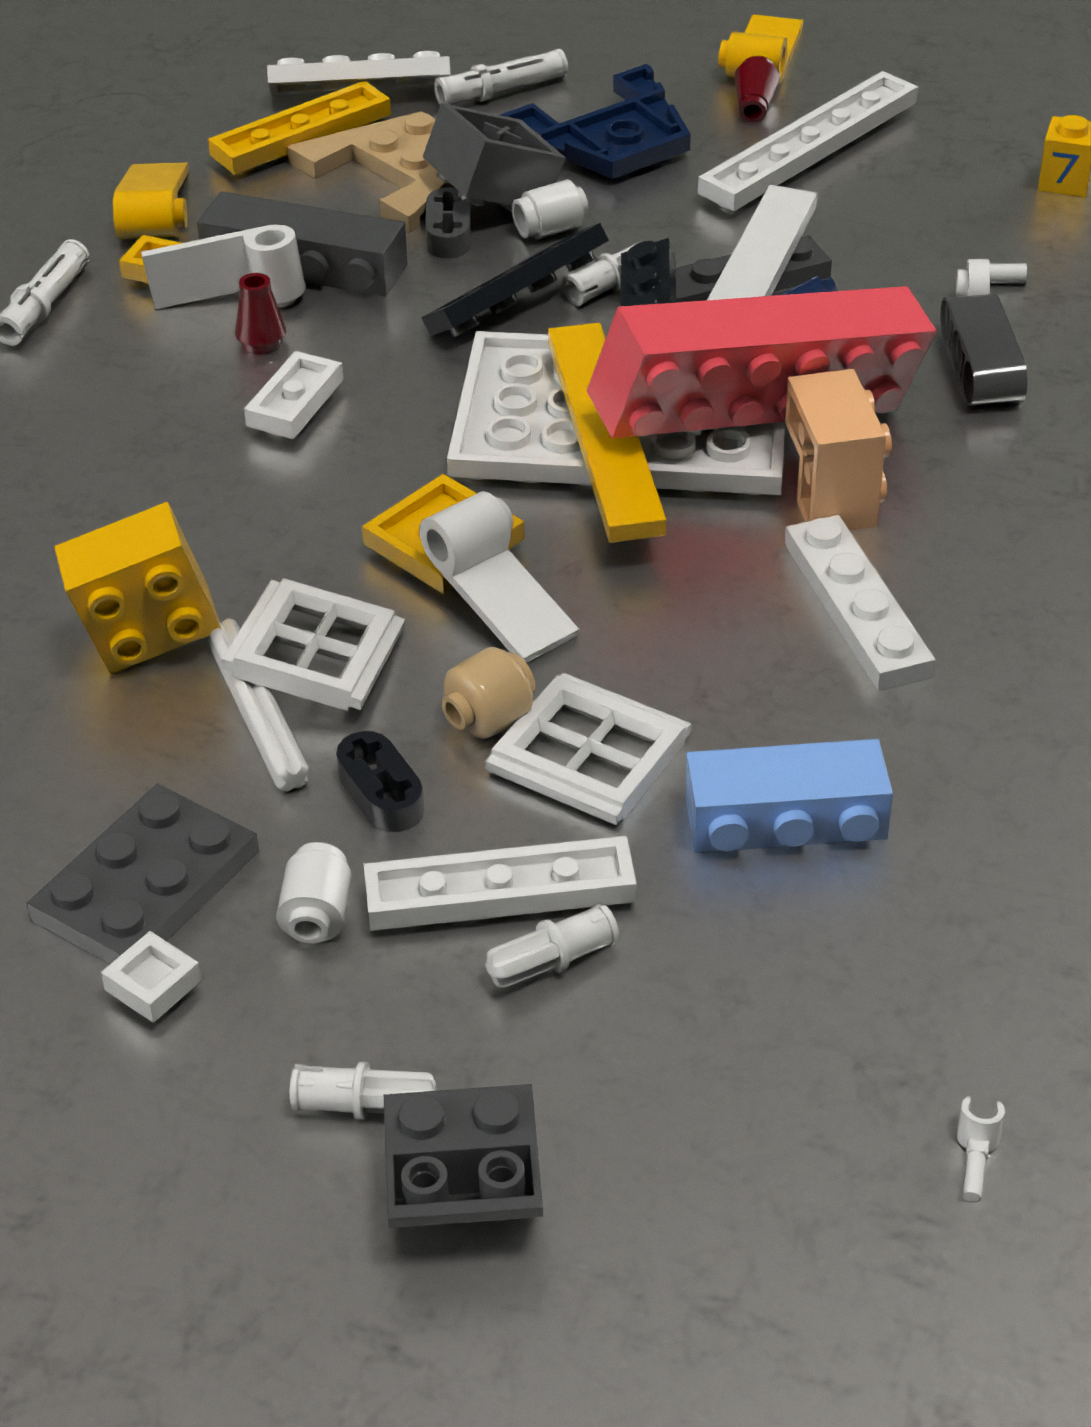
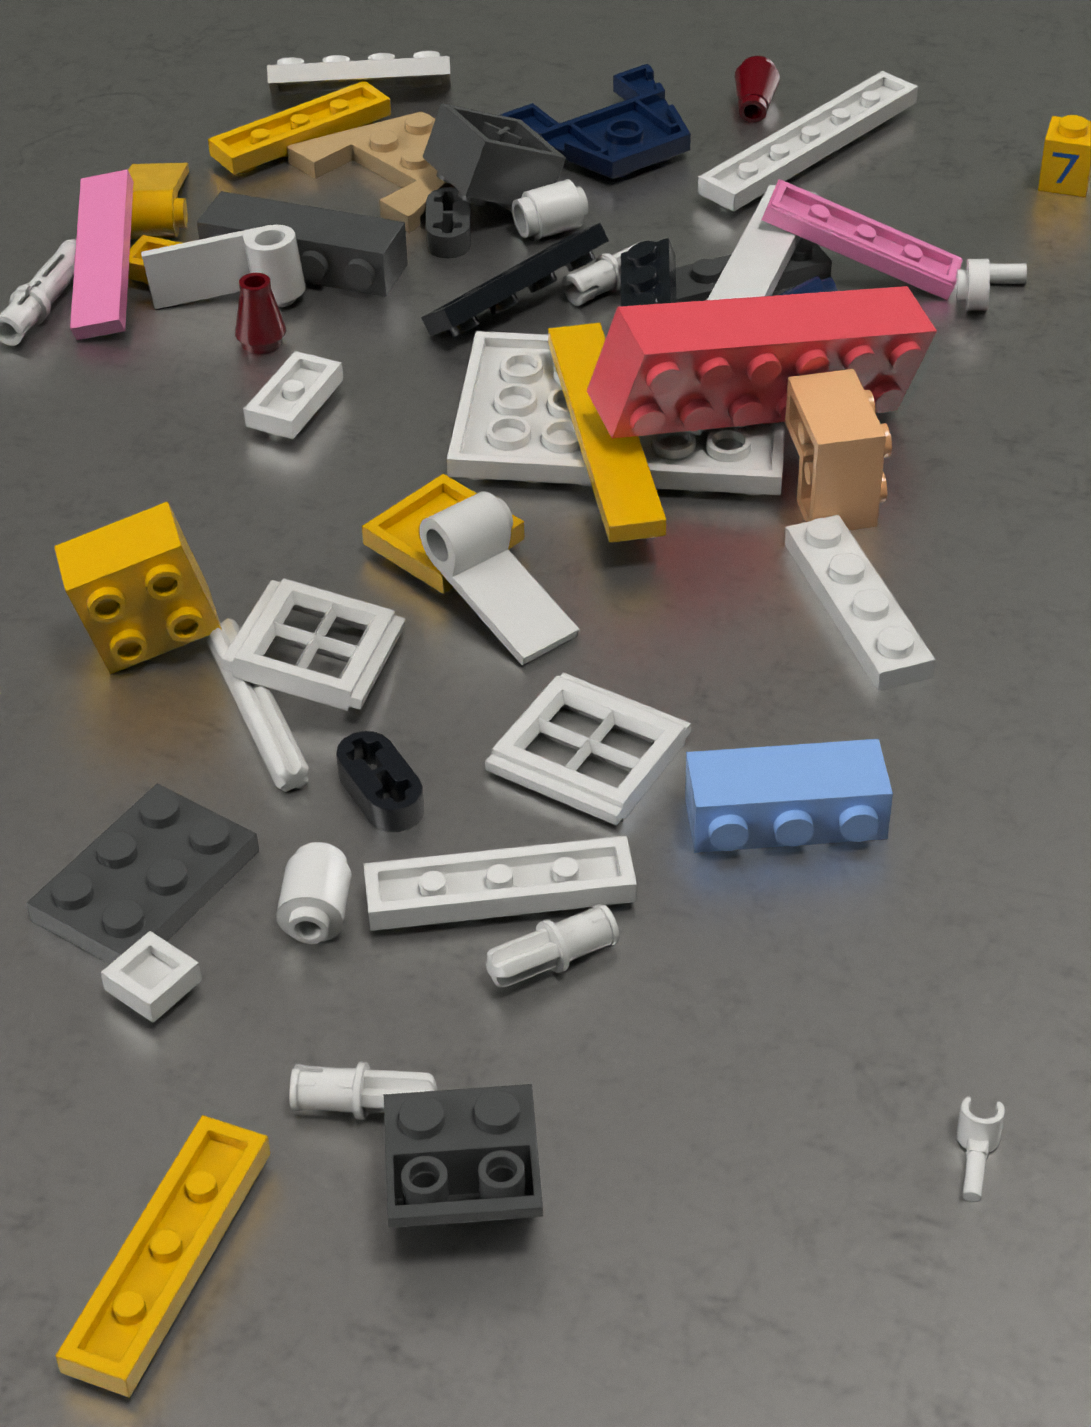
white pin [434,48,568,105] -> none
tan head [441,647,536,739] -> none
yellow door [718,14,804,84] -> none
dark grey beam [940,294,1028,406] -> none
none -> yellow plate [55,1115,271,1398]
none -> bright pink tile [70,169,134,340]
none -> bright pink tile [761,180,963,300]

